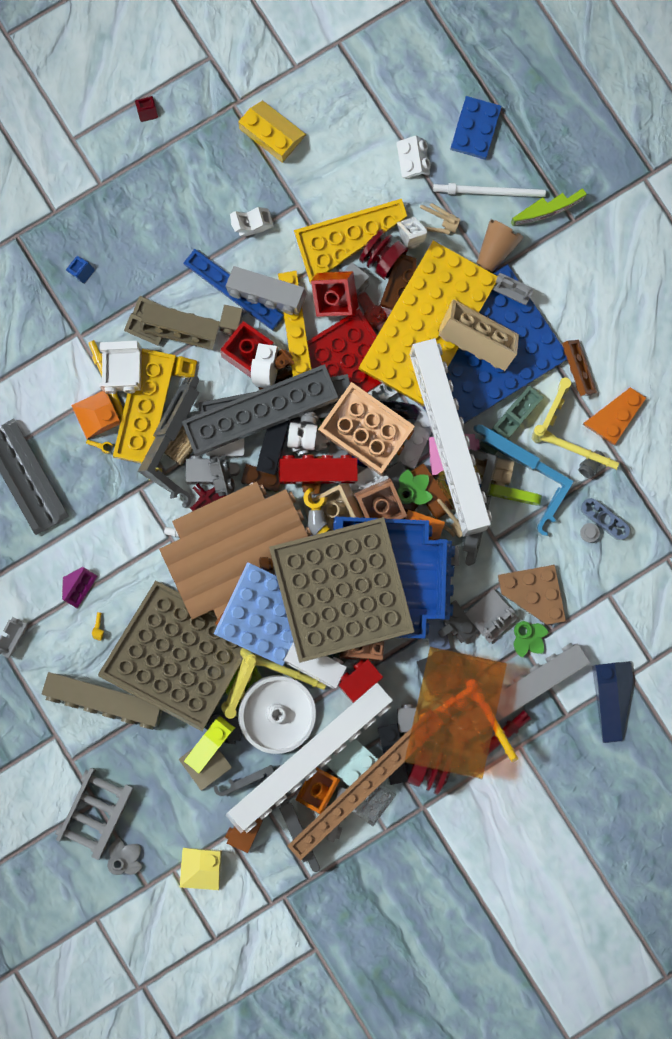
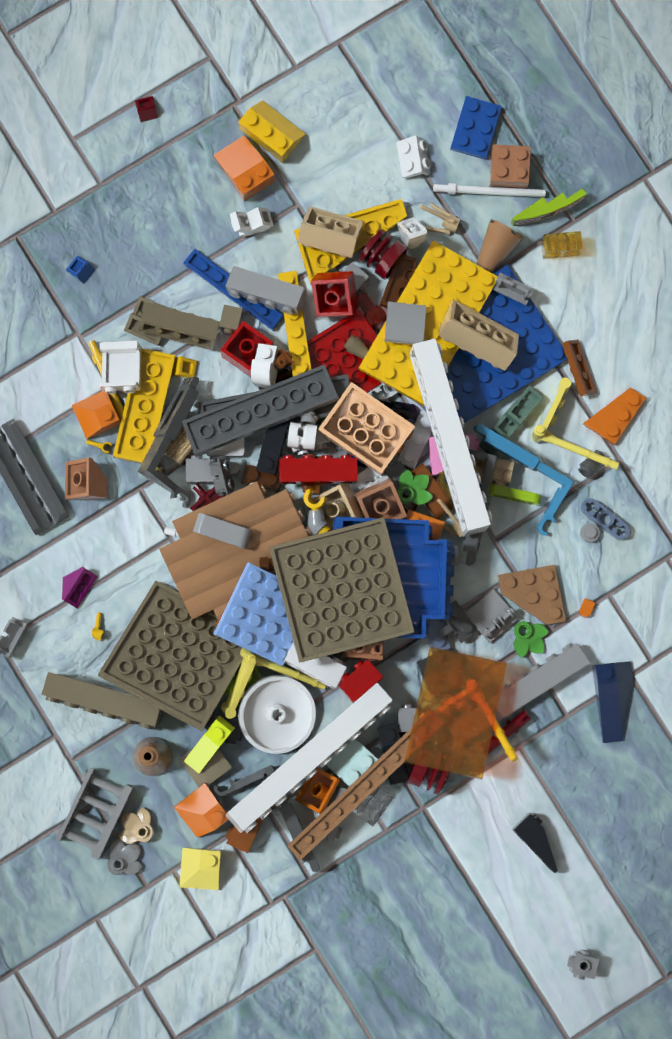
none -> nougat slope [65,458,108,500]
none -> tan plate [118,807,154,844]
none -> medium nougat cone [133,737,172,776]
none -> orange slope [174,783,229,838]
none -> light grey beam [193,513,252,549]
none -> orange slope [213,135,275,201]
none -> tan slope [297,206,364,258]
none -> dark tan cone [343,335,369,359]
none -> light grey slope [384,302,426,344]
none -> nougat brick [489,145,530,189]
none -> black slope [512,813,558,873]
none -> clear yellow brick [541,231,583,259]
none -> light grey brick [567,949,599,980]
none -> orange piece [579,598,595,618]

